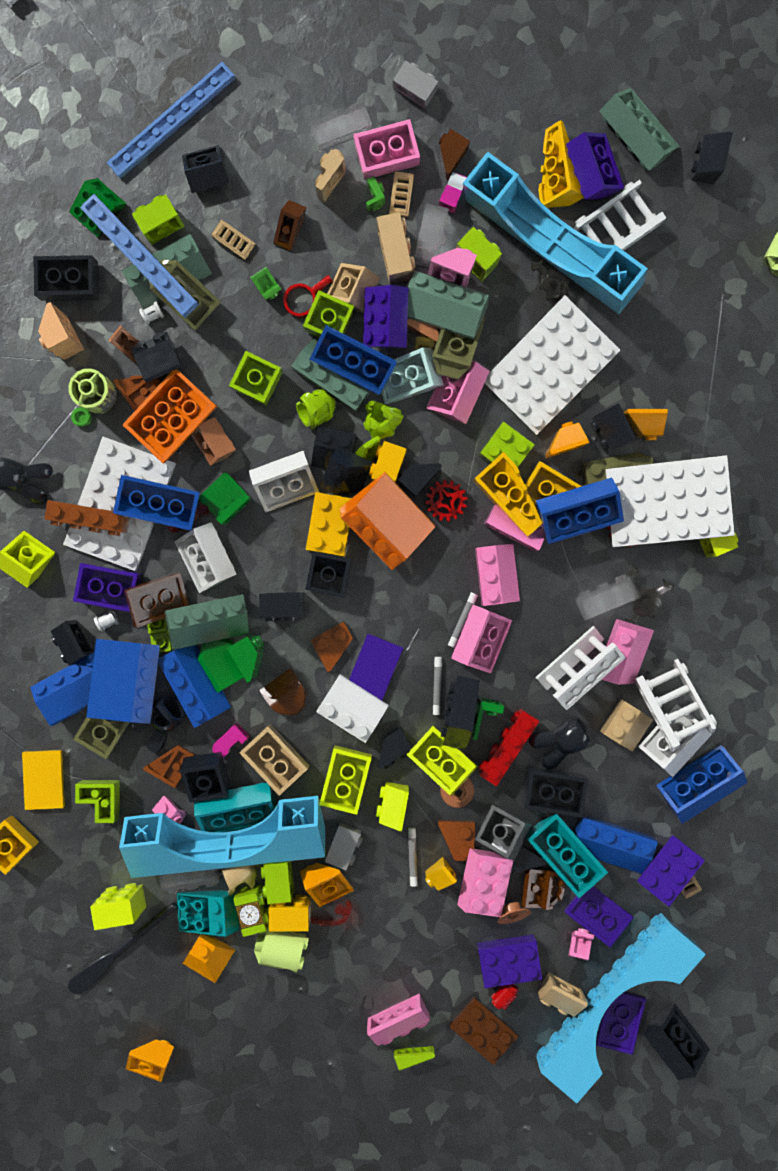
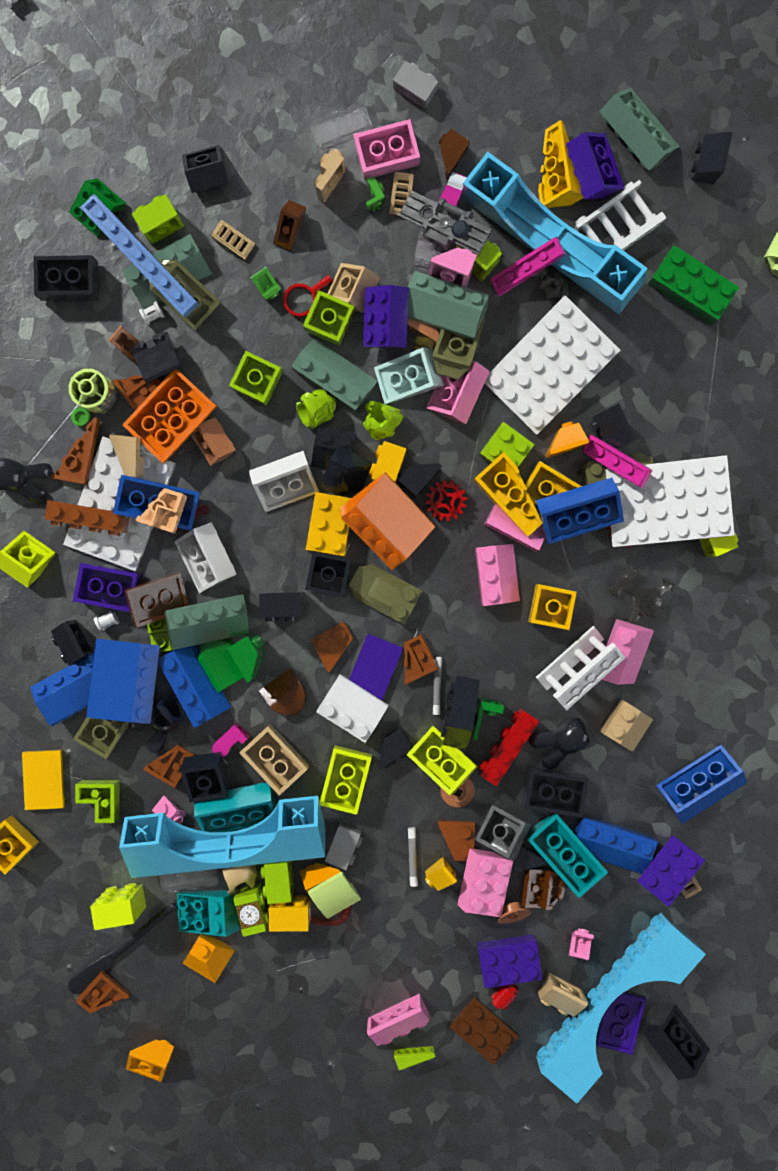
light nougat slope [38,302,85,360] -> none
medium blue tile [106,62,236,179] -> none
green bracket [199,472,252,526] -> none
yellowish green cylinder [254,925,309,973] -> none
blue slope [309,325,397,395] -> none
lime slope [354,436,381,461] -> none
tan brick [376,212,415,285] -> none
neon yellow slope [376,782,409,831] -> none
light grey bar [448,592,478,648] -> none
bright pink slope [452,605,512,674] -> none
dark purple tile [564,886,634,948] -> none
clear brick [575,574,641,621] -> none
light orange slope [624,409,668,441] -> none
white fence [635,659,717,752] -> none
white slope [638,704,712,777] -> none
none -> dark orange wing [51,417,101,485]
none -> dark orange wing [75,970,130,1014]
none -> tan slope [110,435,144,477]
none -> light nougat slope [136,488,187,534]
none -> yellowish green slope [308,871,361,919]
none -> olive slope [349,564,422,625]
none -> dark grey piece [399,191,492,256]
none -> dark orange wing [404,634,439,685]
none -> dark pink tile [490,237,566,296]
none -> yellow brick [528,584,577,630]
none -> dark pink tile [582,435,653,488]
none -> green brick [648,245,740,325]

